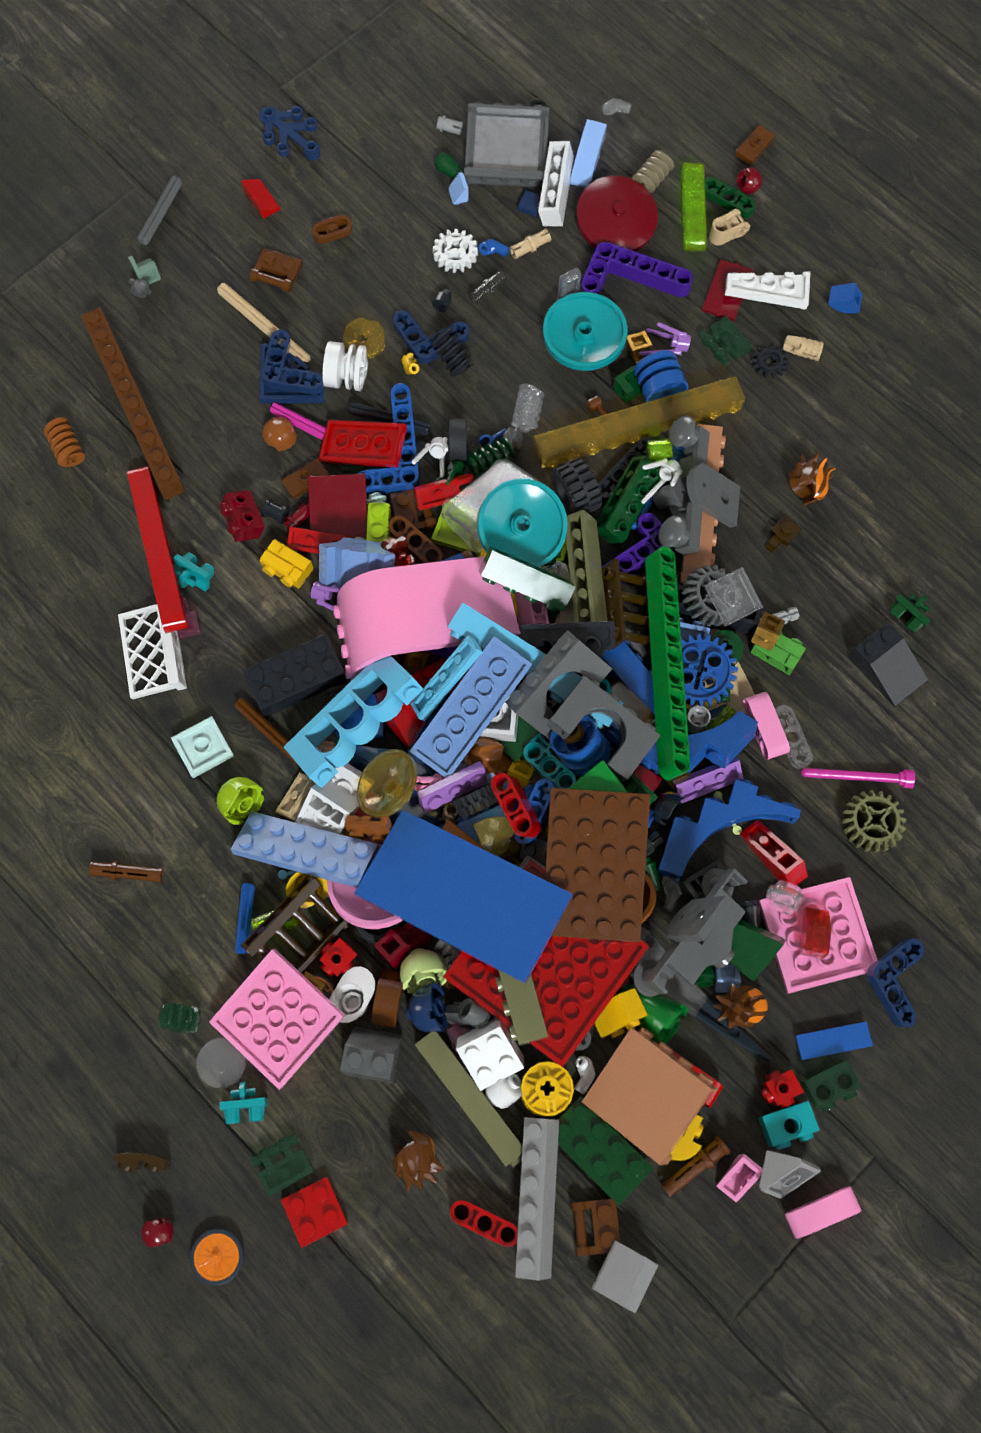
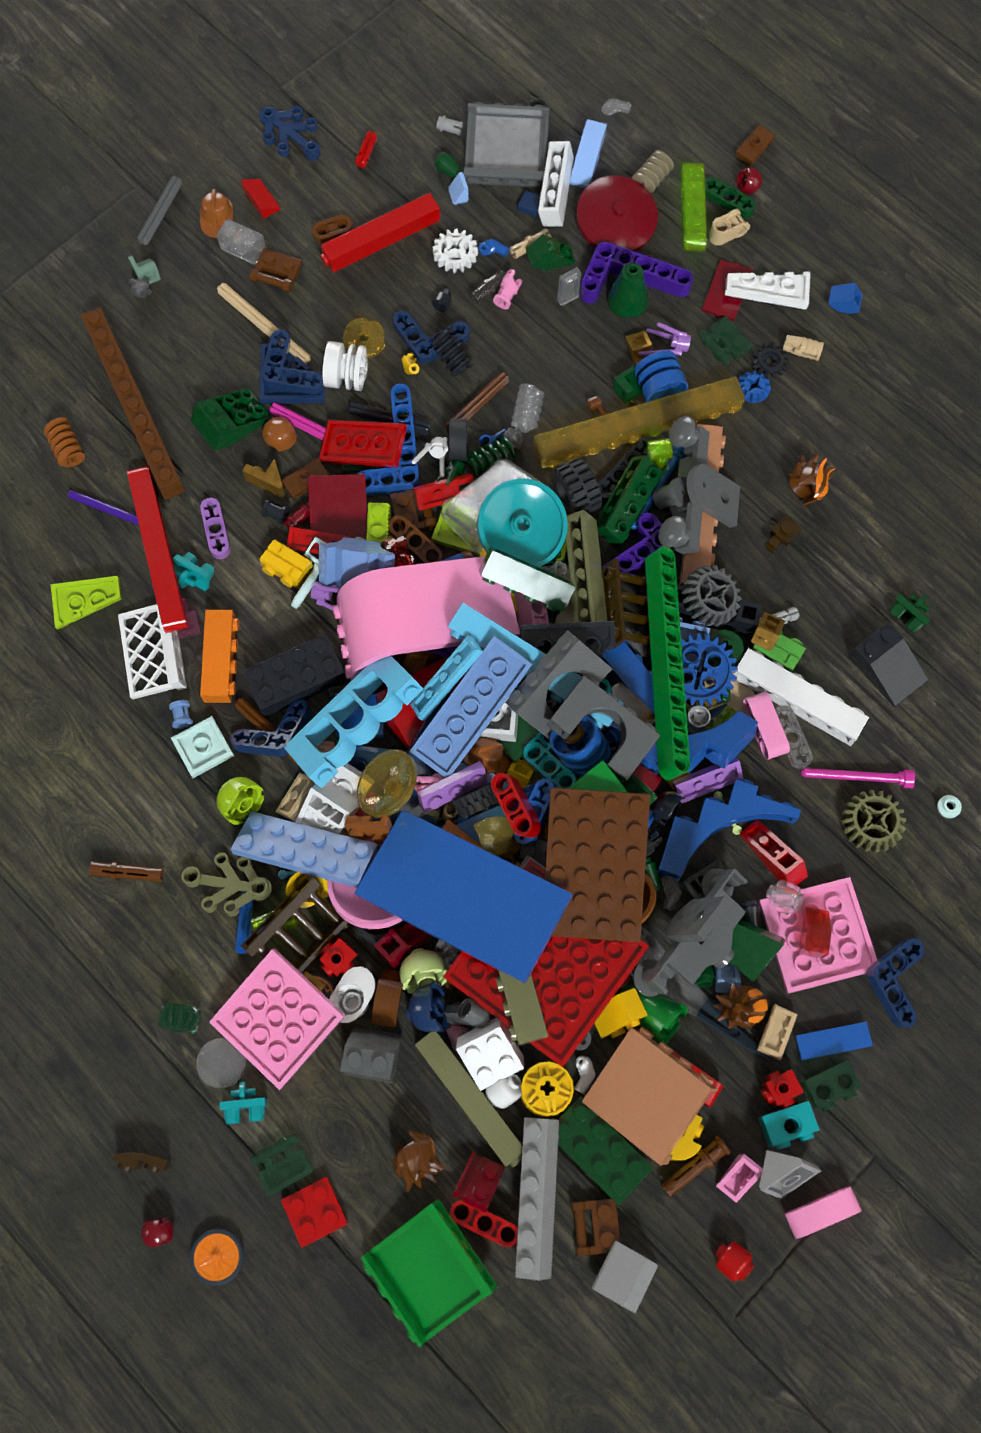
dark red brick [219,490,265,542] -> none
light aqua plate [367,492,387,505] -> none
teal dish [543,292,628,371] -> none
white plant [641,458,683,504] -> none
clear tile [705,567,763,627] -> none
none -> lime wing [51,576,122,630]
none -> dark purple bar [68,490,139,525]
none -> medium blue bush [169,700,193,729]
none -> olive plant [181,853,272,917]
none -> dark green slope [190,387,272,451]
none -> dark orange piece [200,189,233,238]
none -> medium lavender beam [200,498,230,559]
none -> orange brick [200,610,239,703]
none -> clear brick [217,219,266,265]
none -> dark blue beam [230,699,312,757]
none -> pearl gold slope [242,460,285,498]
none -> light aqua piece [291,537,325,609]
none -> red brick [320,193,440,272]
none -> red axle [355,131,377,168]
none -> green panel [361,1199,498,1348]
none -> reddish brown axle [445,372,509,432]
none -> dark red plate [452,1151,505,1213]
none -> bright pink piece [493,269,522,309]
none -> dark green slope [526,234,575,271]
none -> dark green cone [608,263,649,319]
none -> red head [715,1242,754,1282]
none -> white brick [733,648,869,746]
none -> blue gear [736,371,771,403]
none -> tan plate [757,1004,798,1060]
none -> light aqua plate [937,795,961,818]

